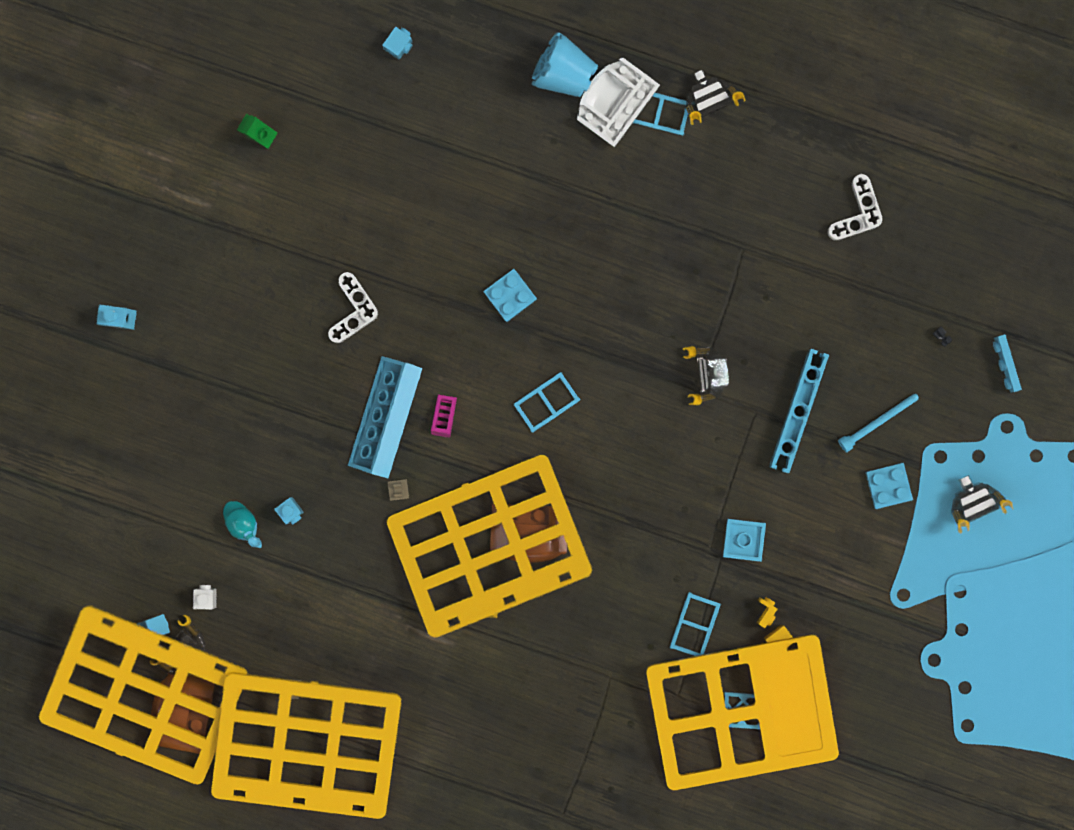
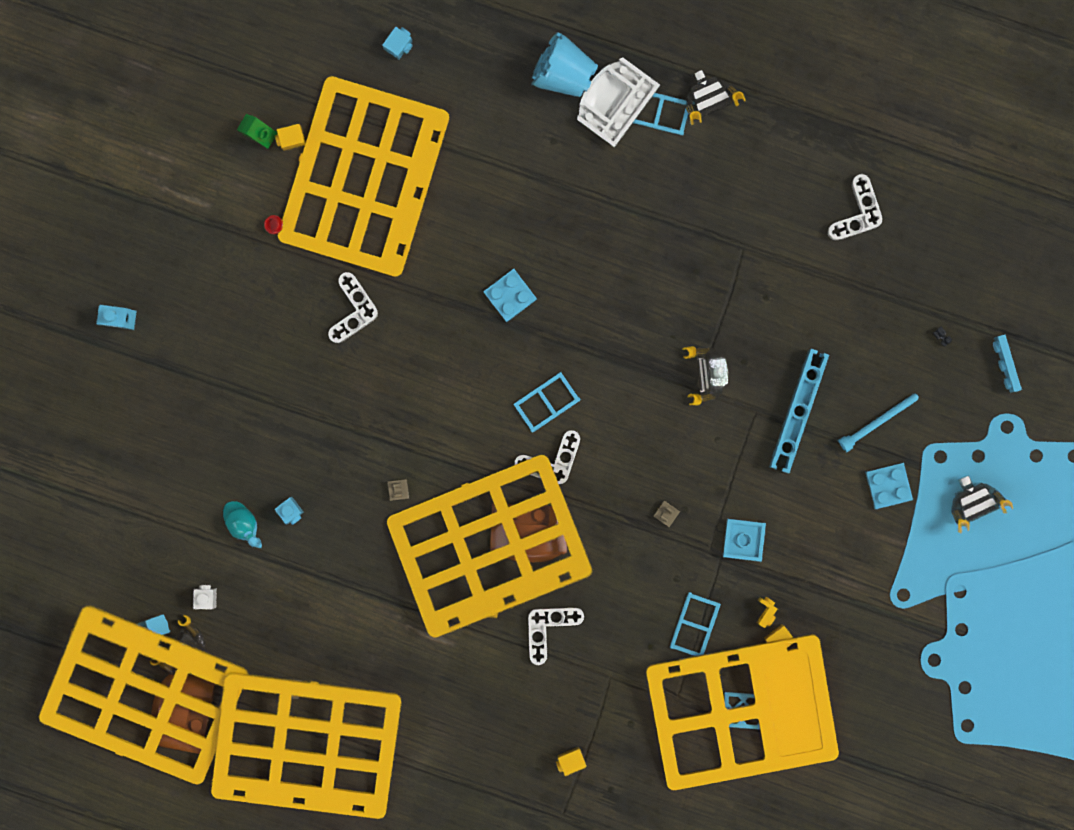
medium azure slope [348,356,422,478] -> none
dark pink slope [431,394,457,437] -> none
none -> red plate [264,215,283,234]
none -> yellow brick [275,124,306,151]
none -> yellow door [278,76,449,277]
none -> white beam [515,431,580,484]
none -> white beam [528,607,584,665]
none -> yellow brick [556,747,587,776]
none -> dark tan tile [654,501,680,527]

